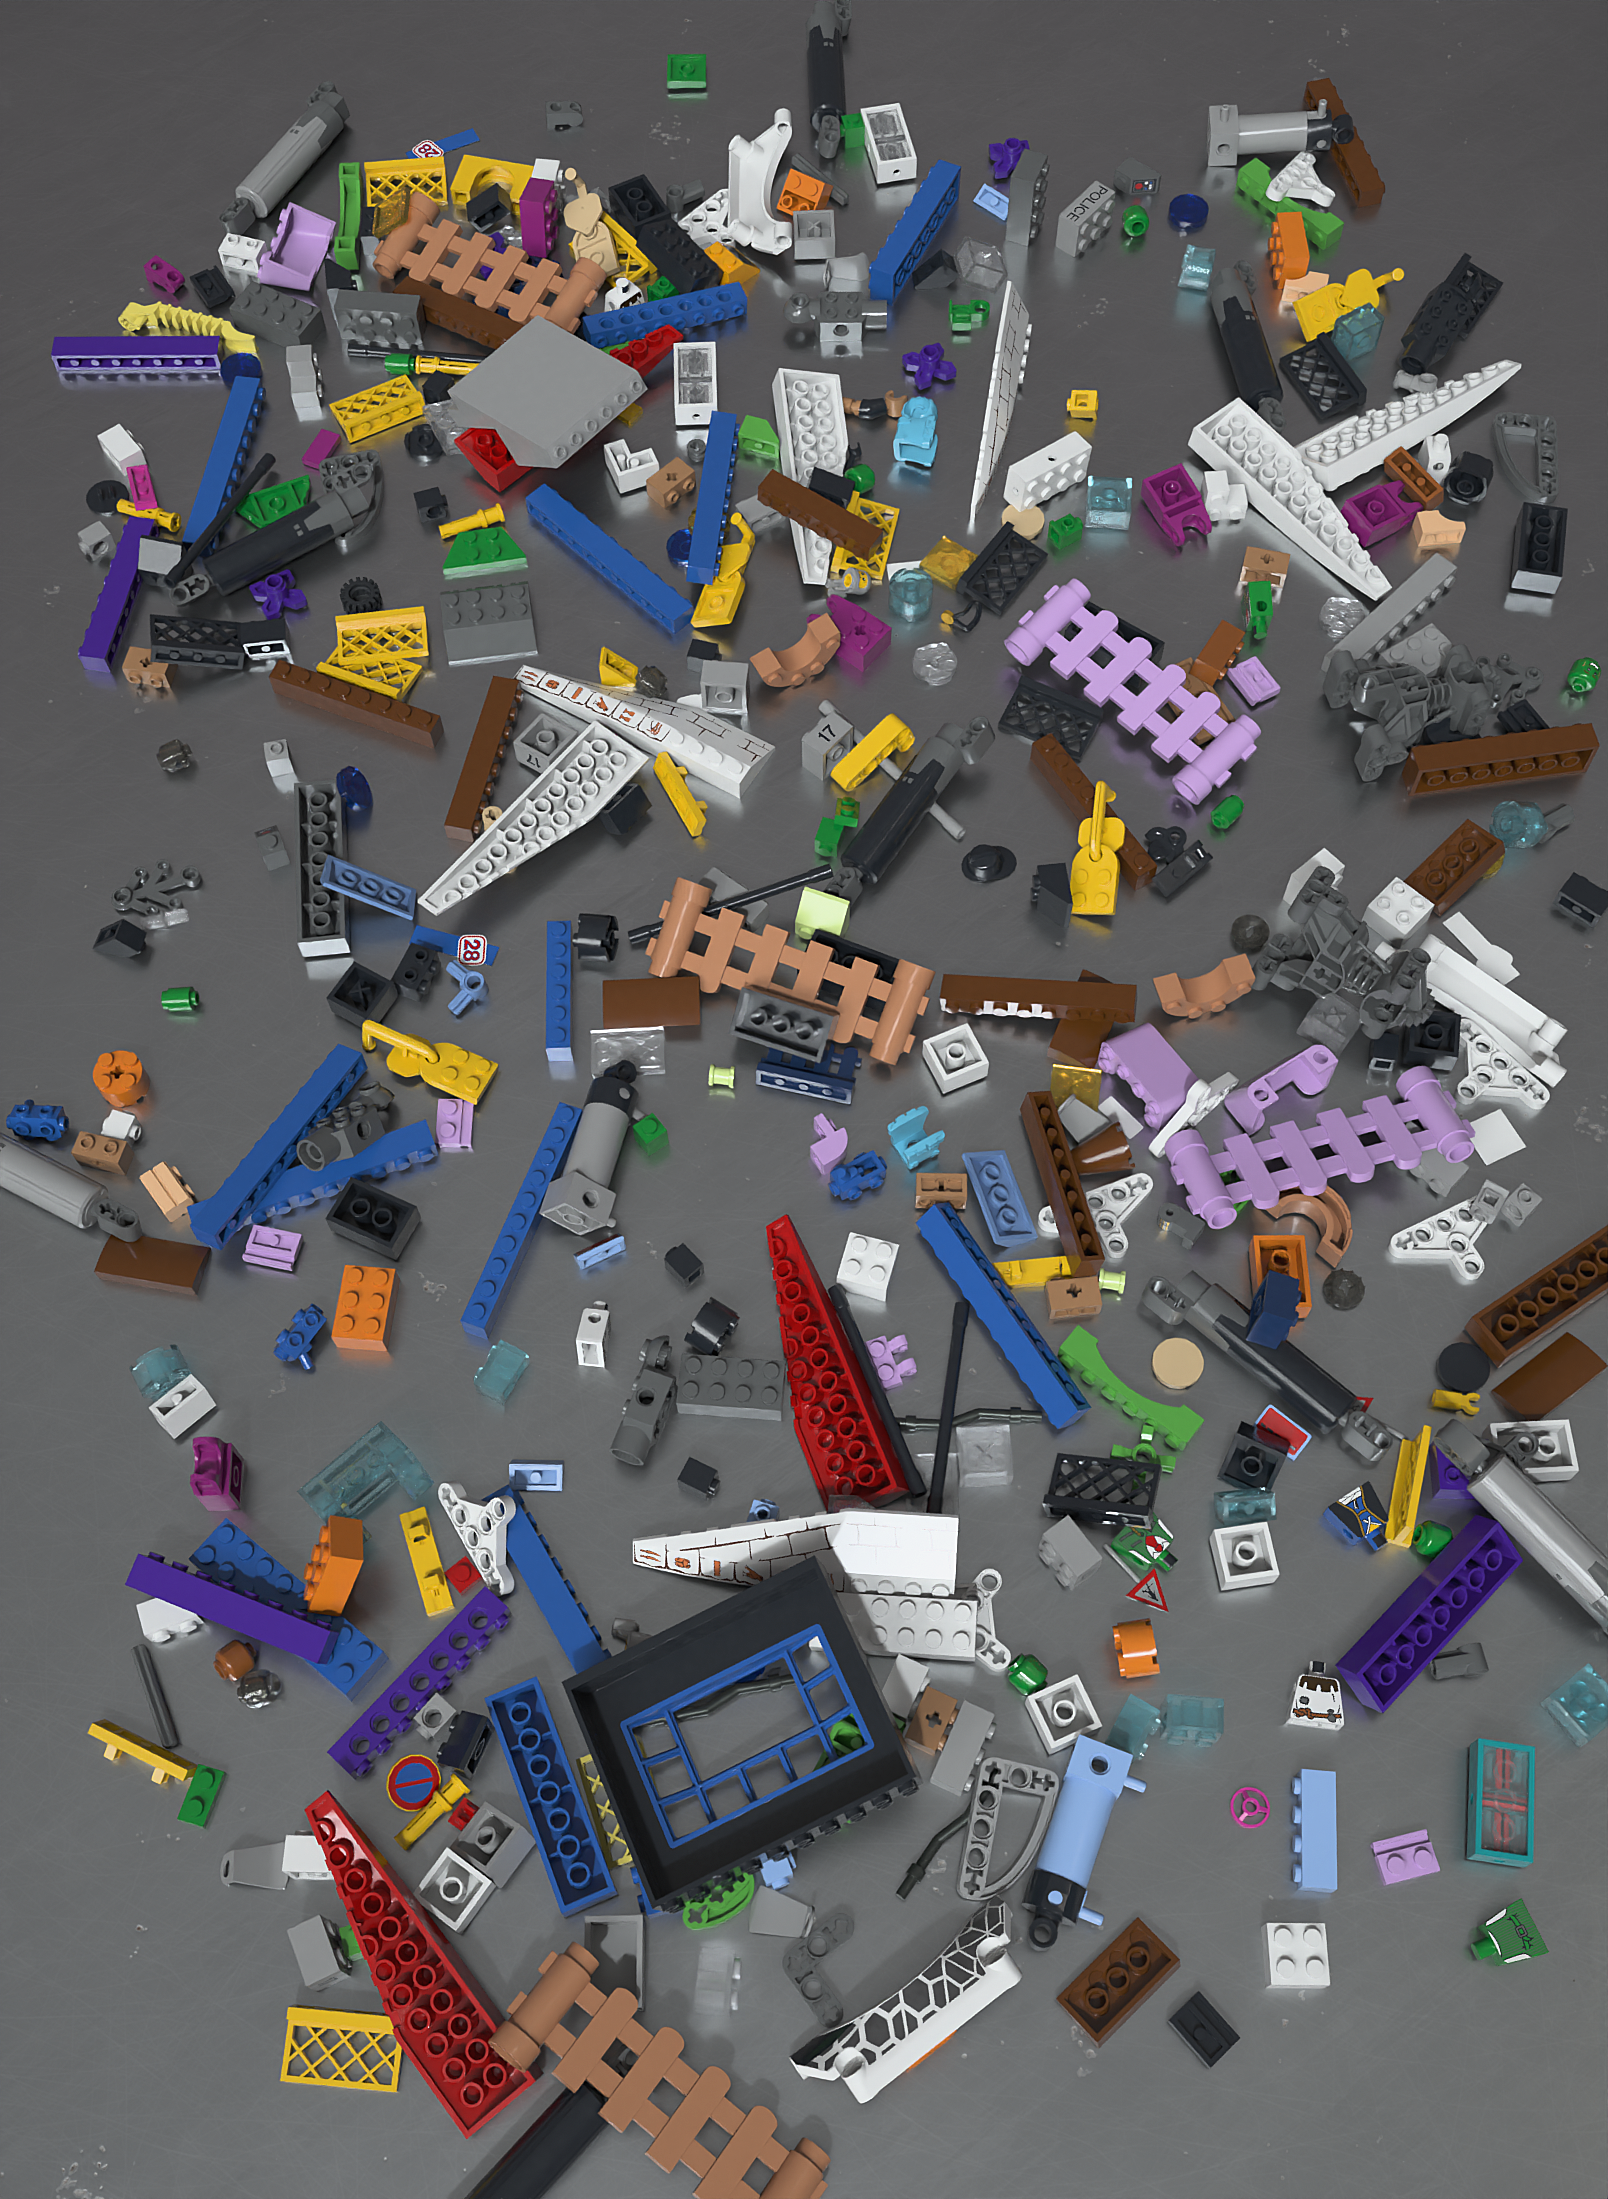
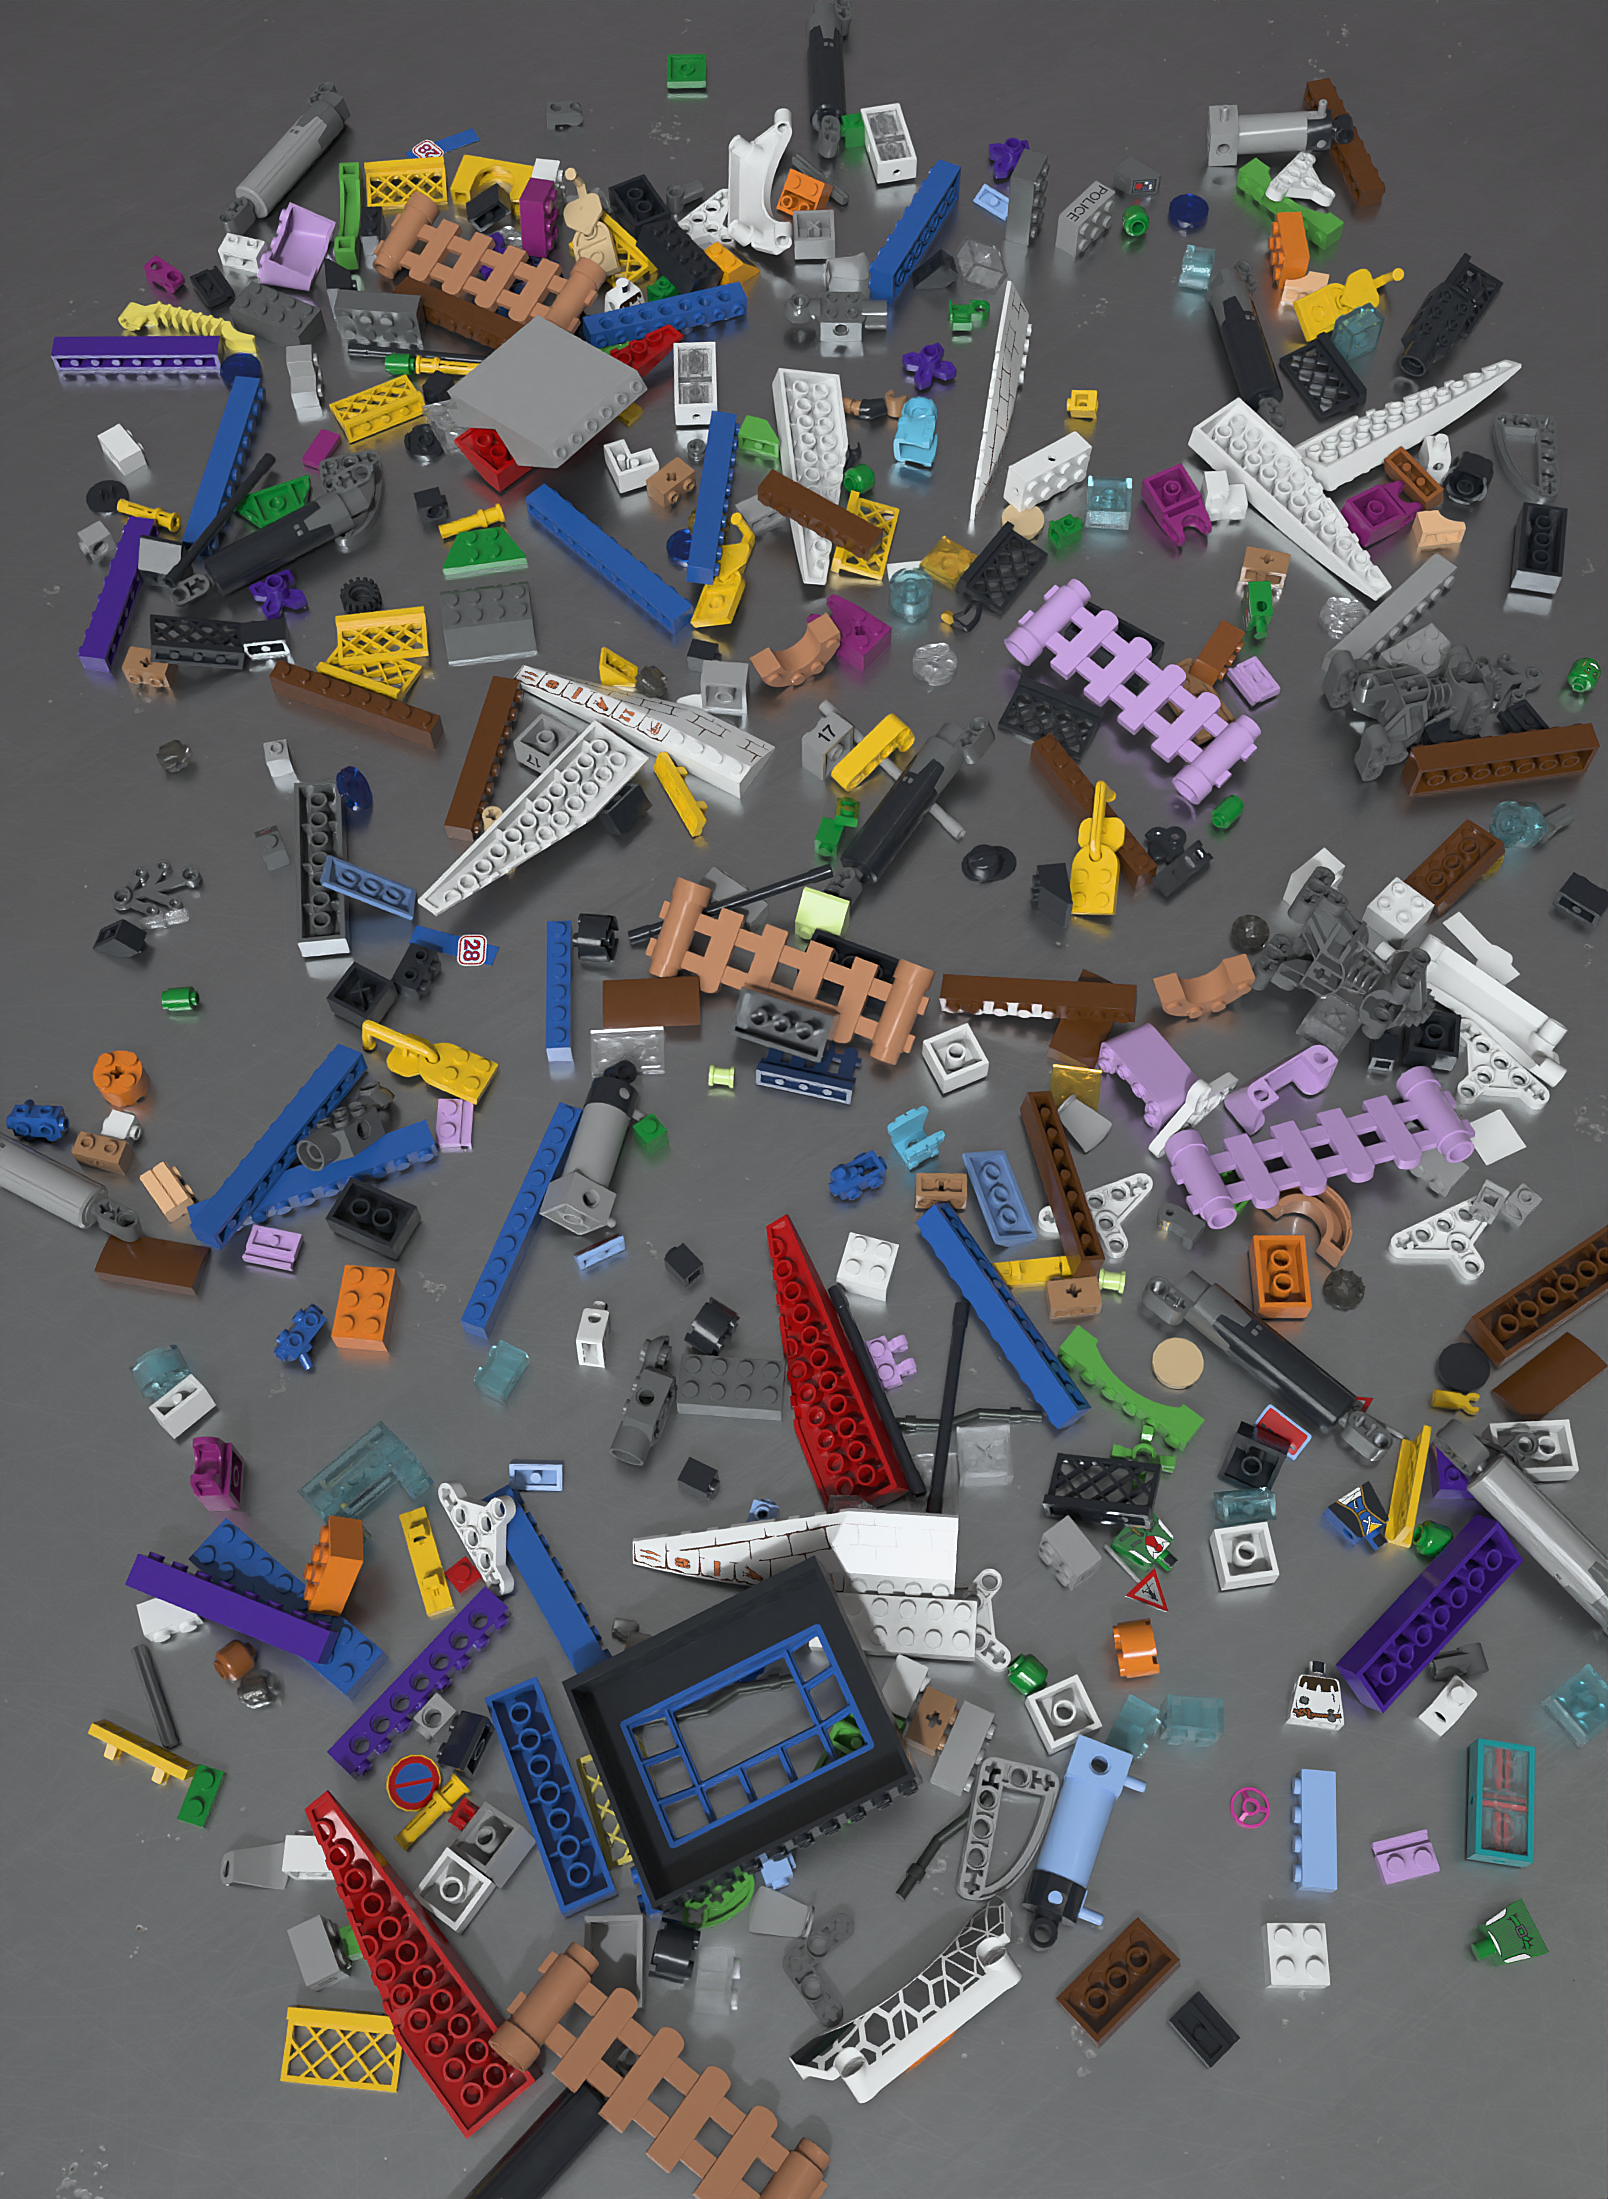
dark pink tile [126,464,158,511] -> none
clear yellow plate [372,187,410,239] -> none
medium blue axle [446,960,489,1015] -> none
black brick [806,466,855,509] -> none
lavender brick [810,1113,848,1176] -> none
light grey piece [825,567,871,598] -> none
reddish brown cone [1070,1121,1136,1176] -> none
white sticker [1098,1096,1143,1139] -> none
dark blue brick [1246,1270,1302,1349] -> none
light grey connector [1393,369,1438,394] -> none
none -> black brick [648,1917,701,1984]
none -> white torso [1418,1675,1478,1737]

